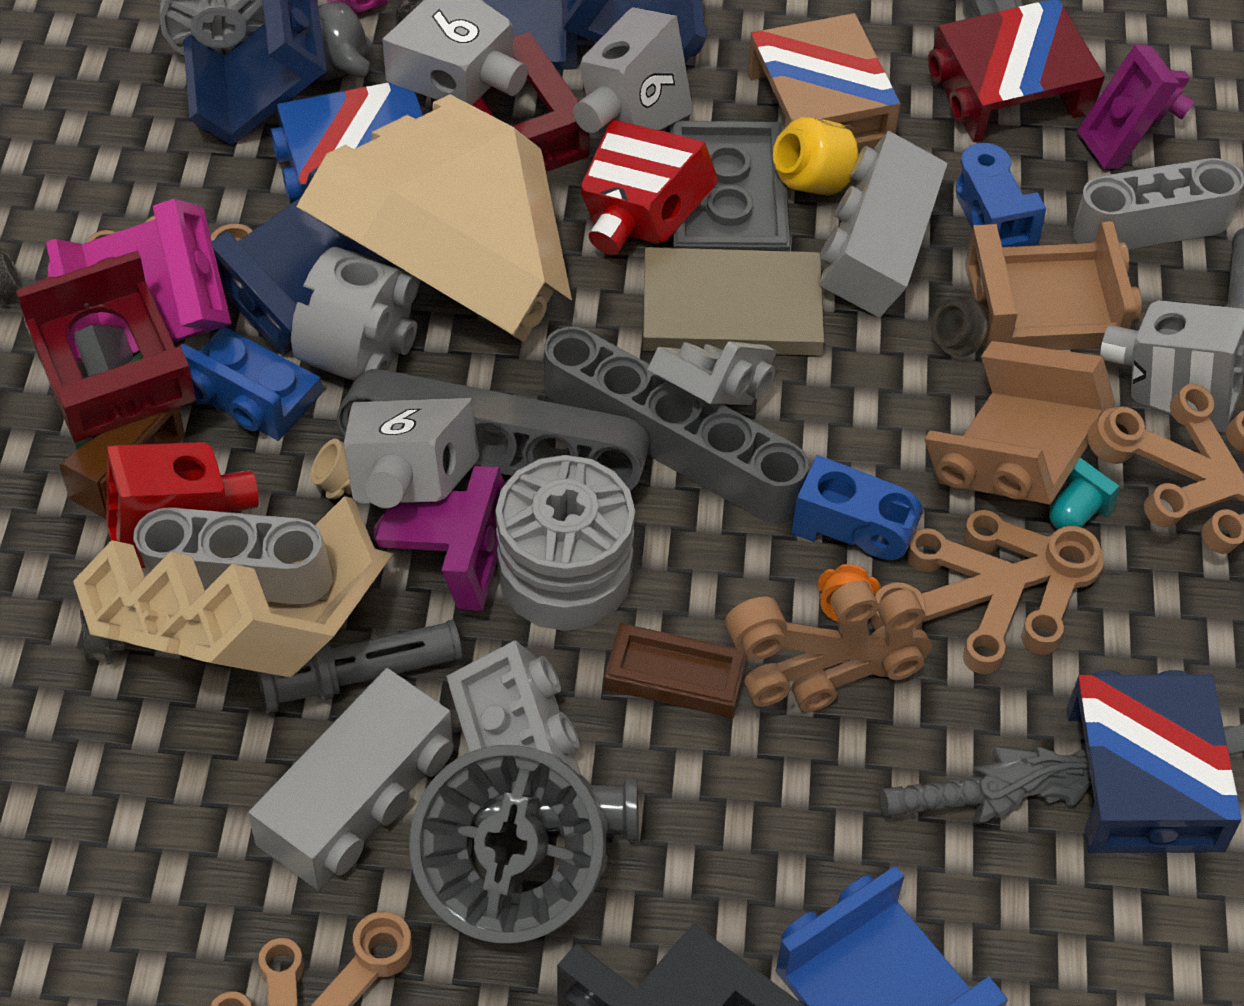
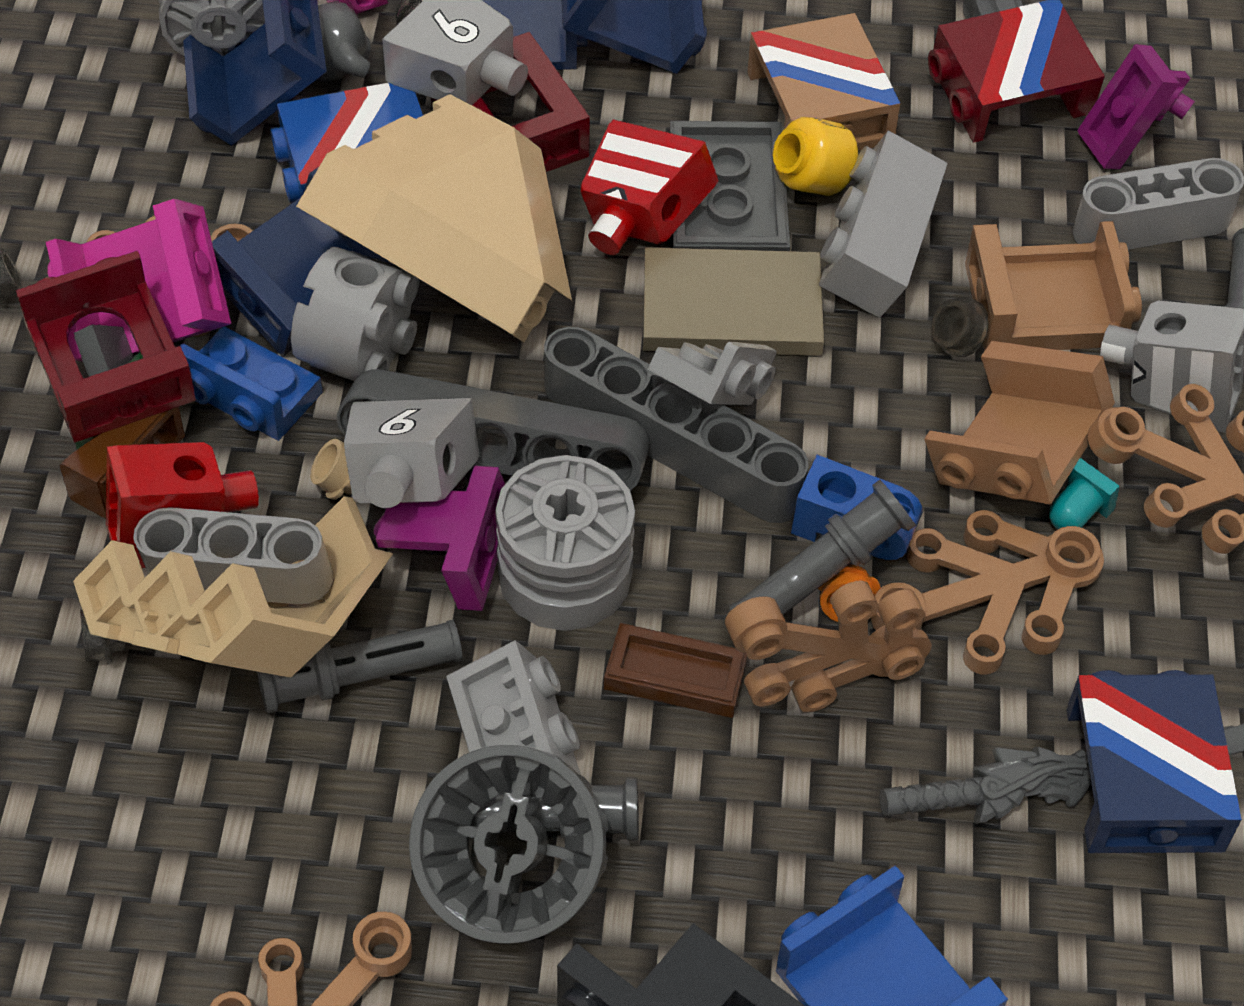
light grey brick [248,668,454,891] -> none
light grey torso [573,7,693,134] -> none
blue leg [955,143,1046,247] -> none
none -> dark grey pin [729,479,916,615]

